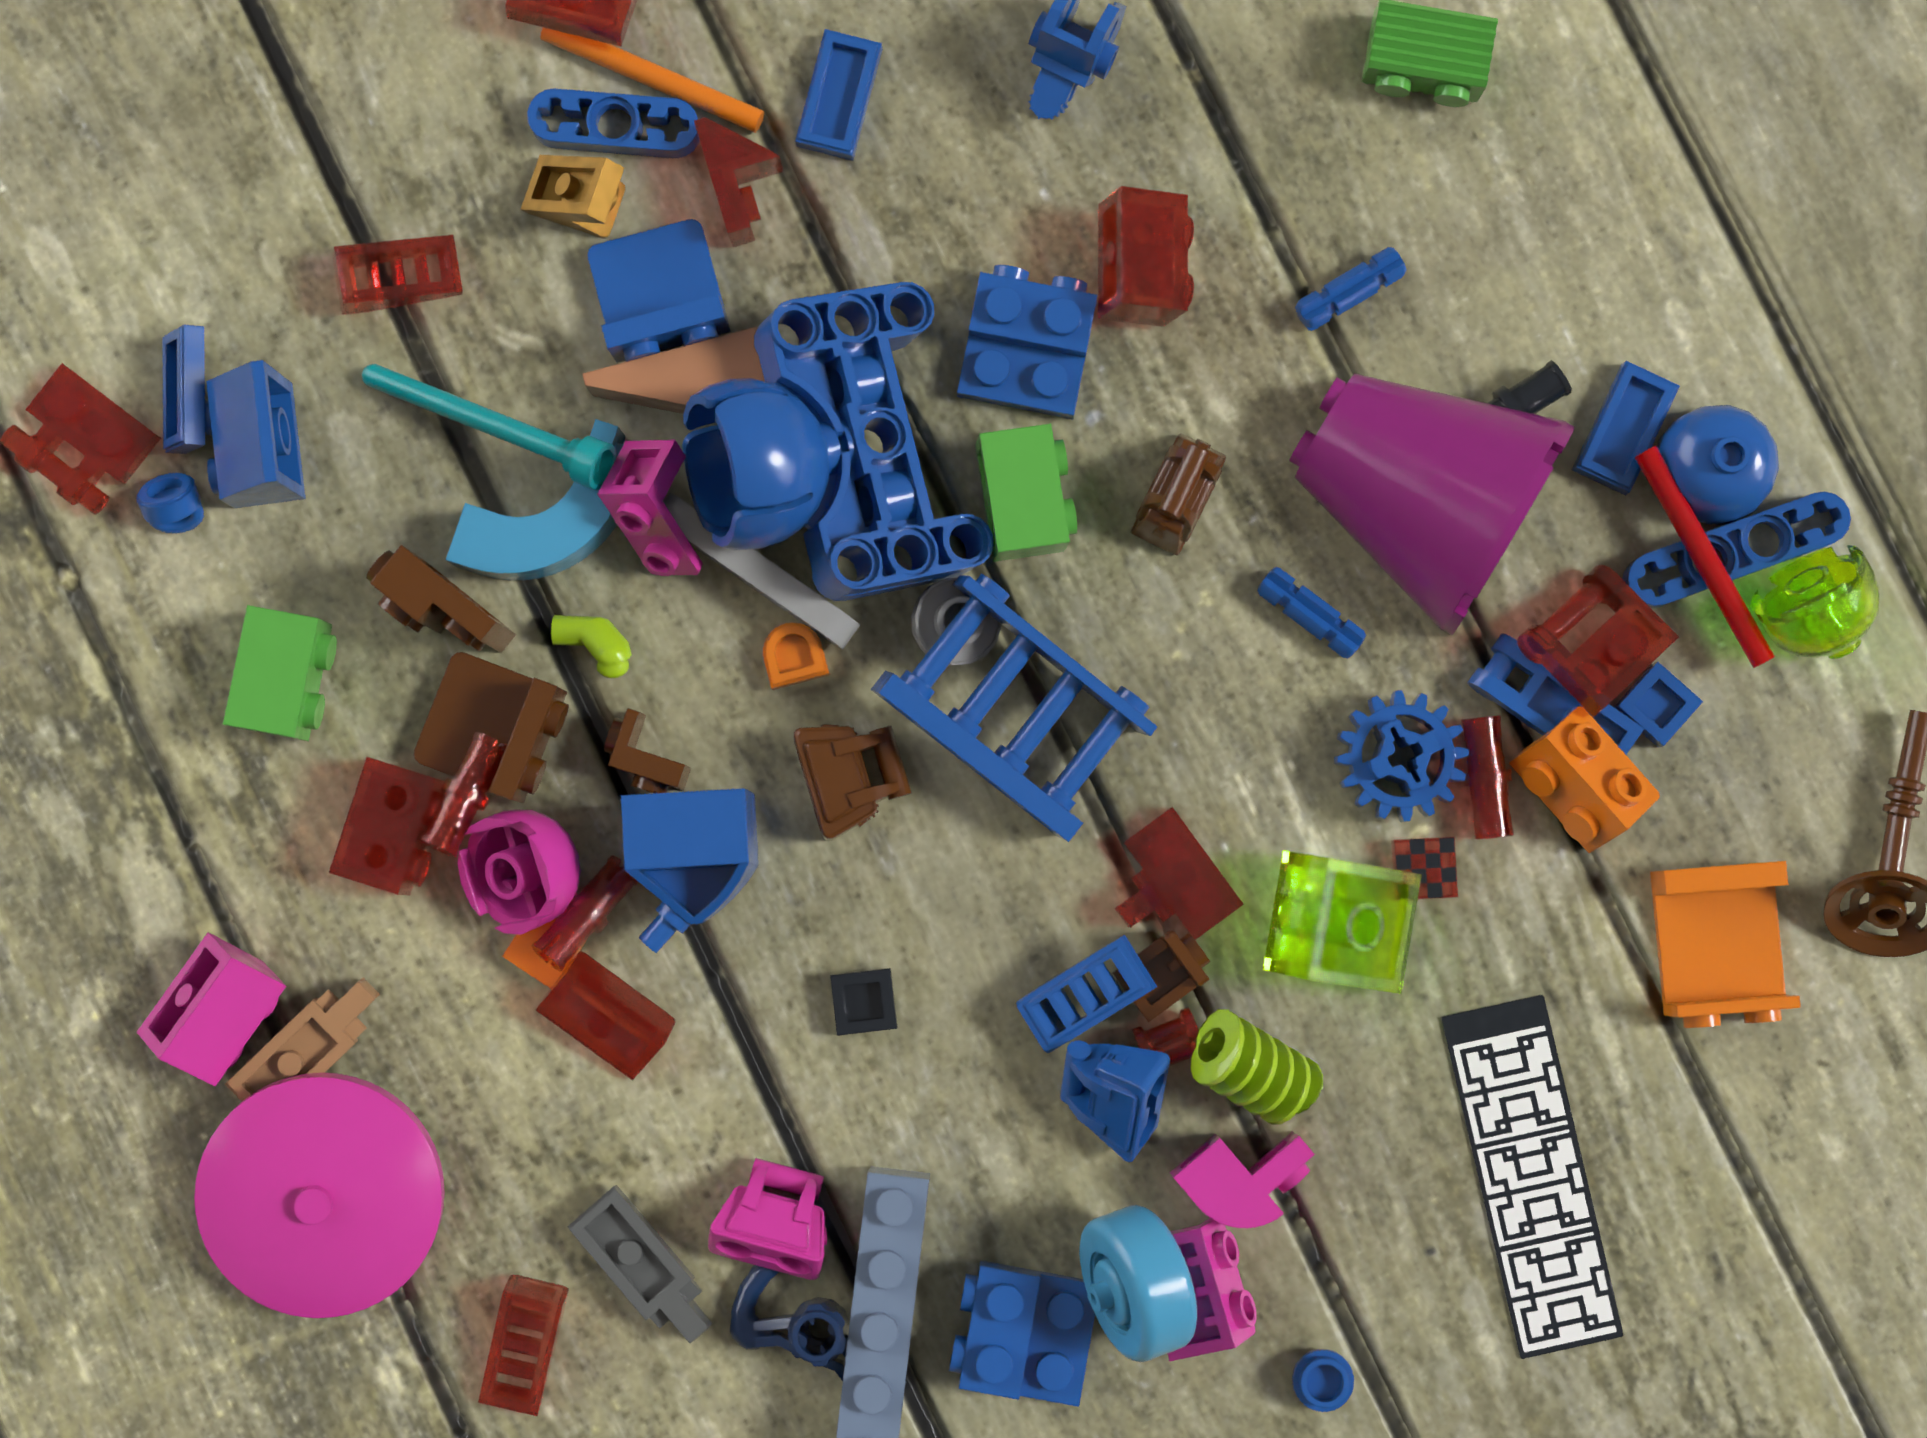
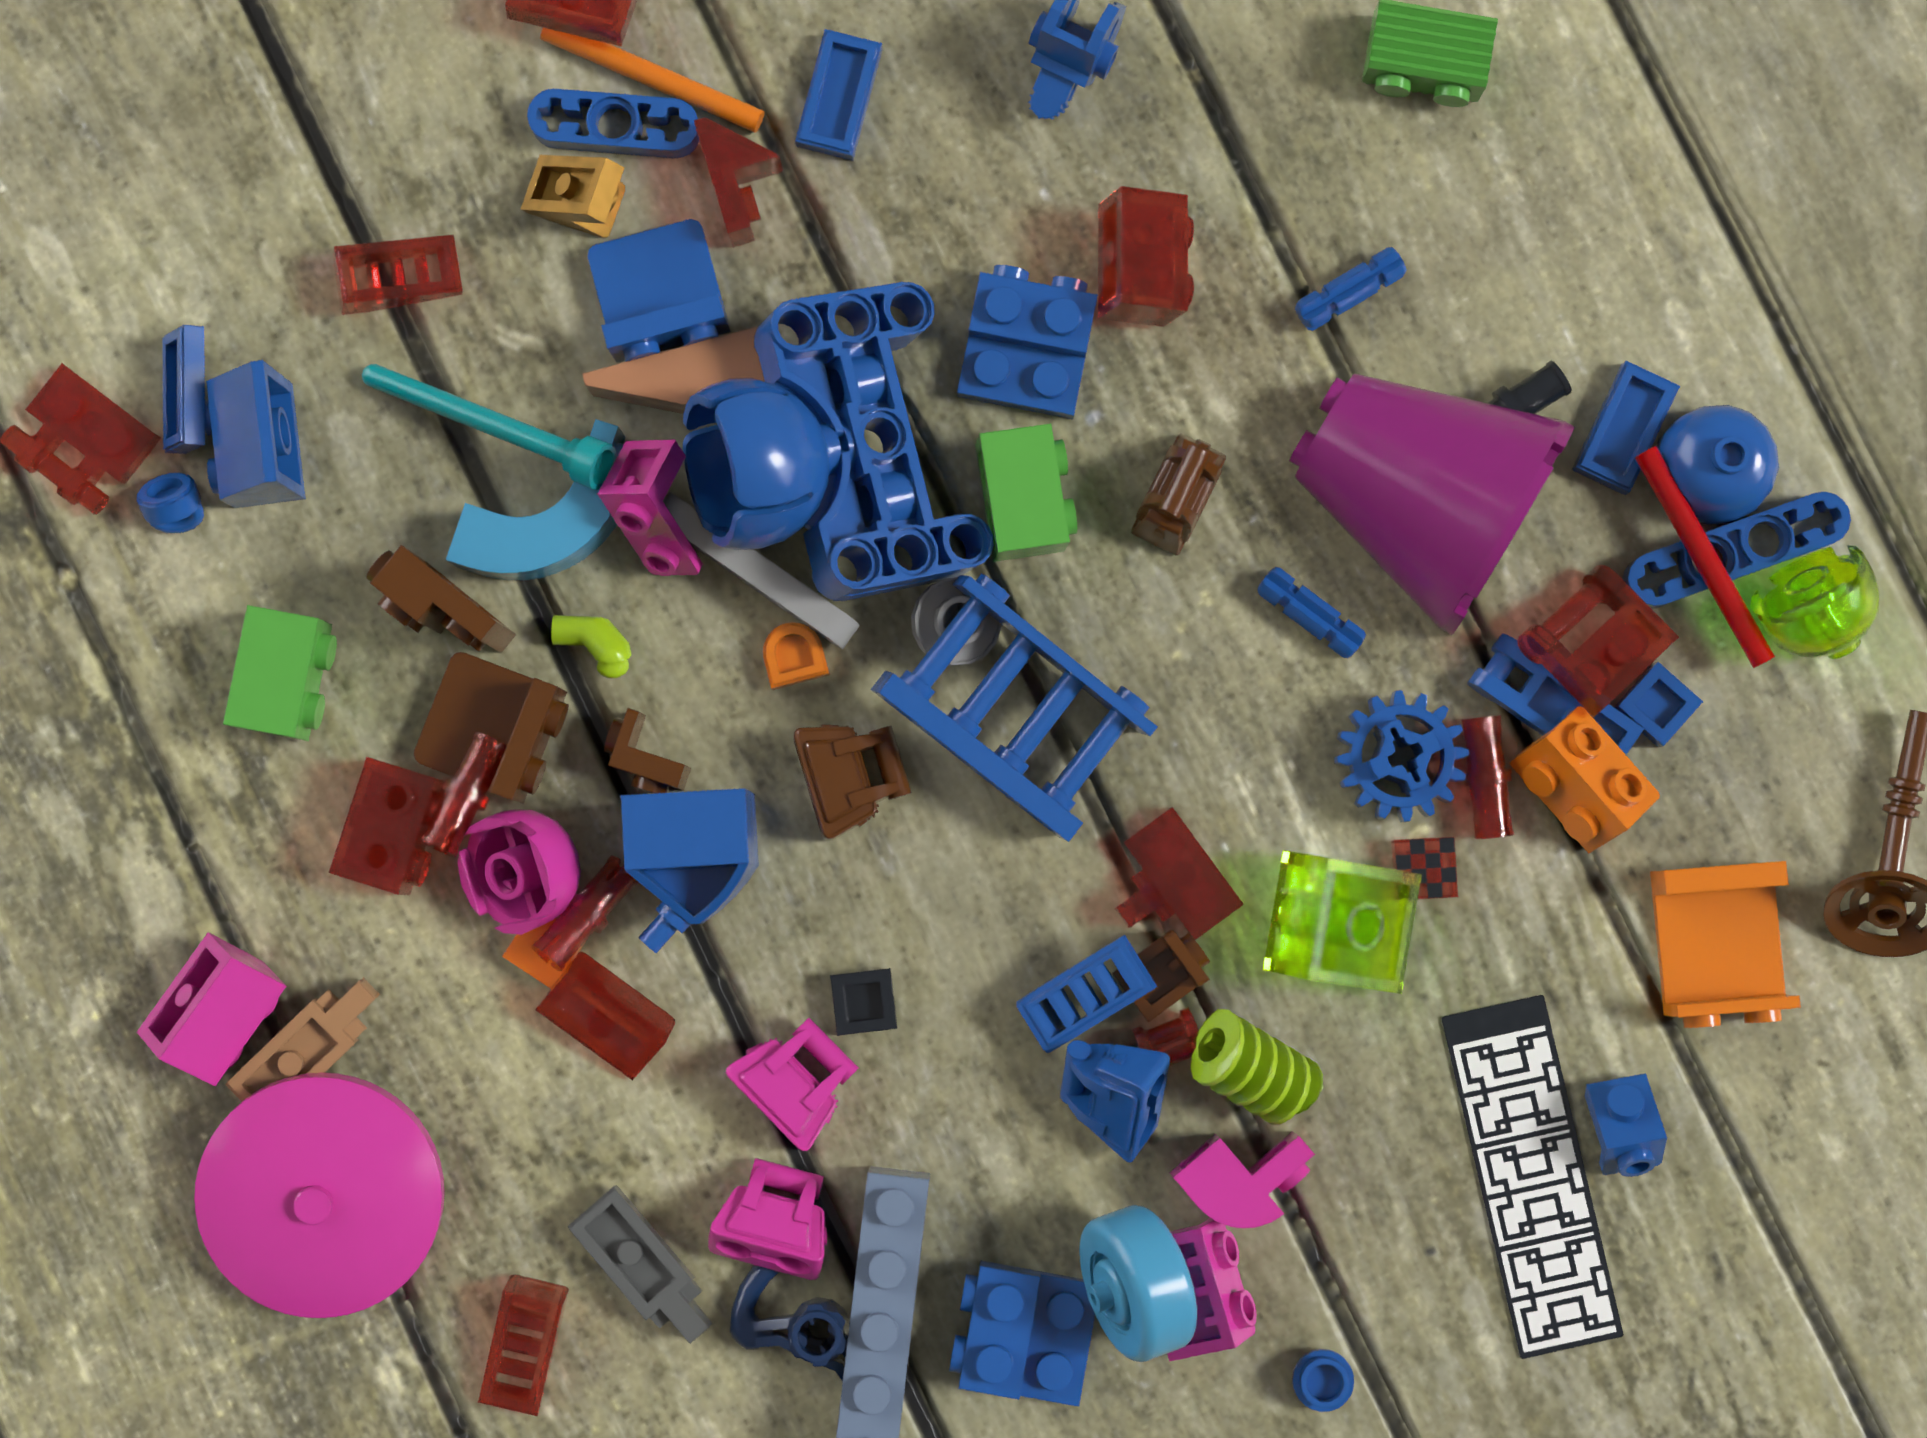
none -> dark pink piece [726,1018,859,1151]
none -> blue bracket [1584,1073,1667,1177]

